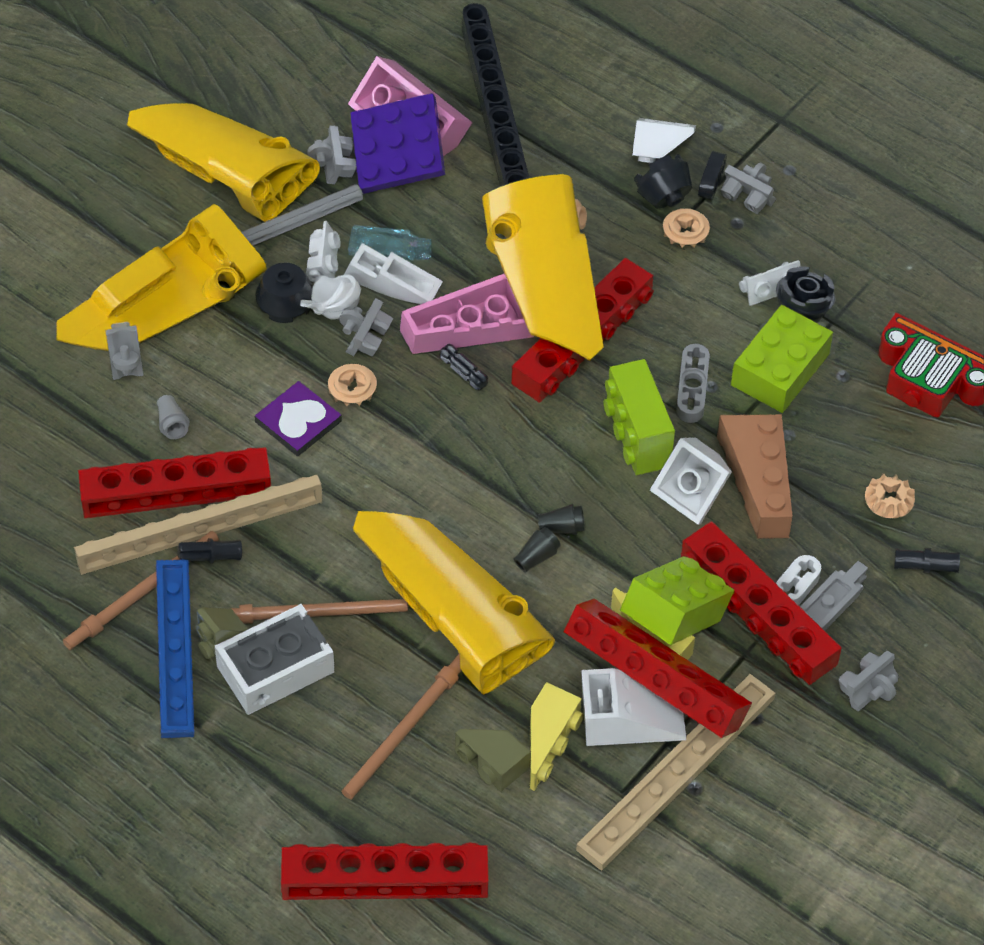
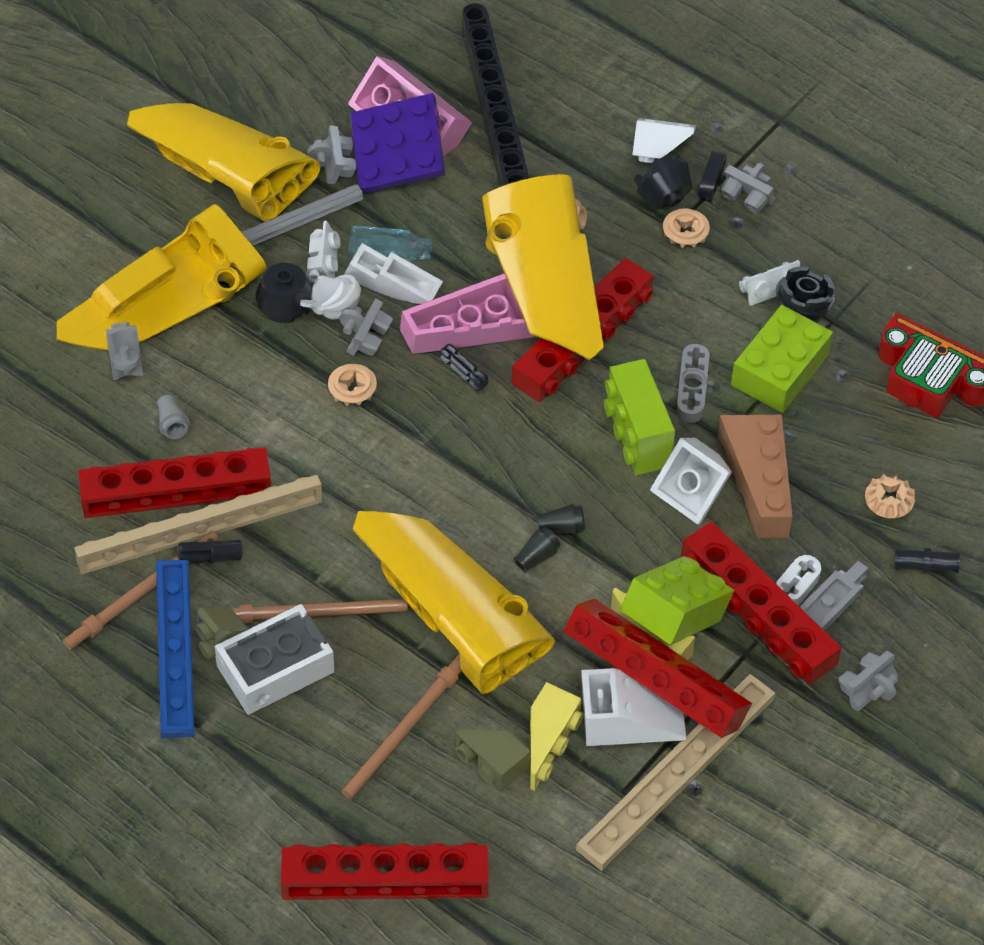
tile [254,381,342,457] -> none

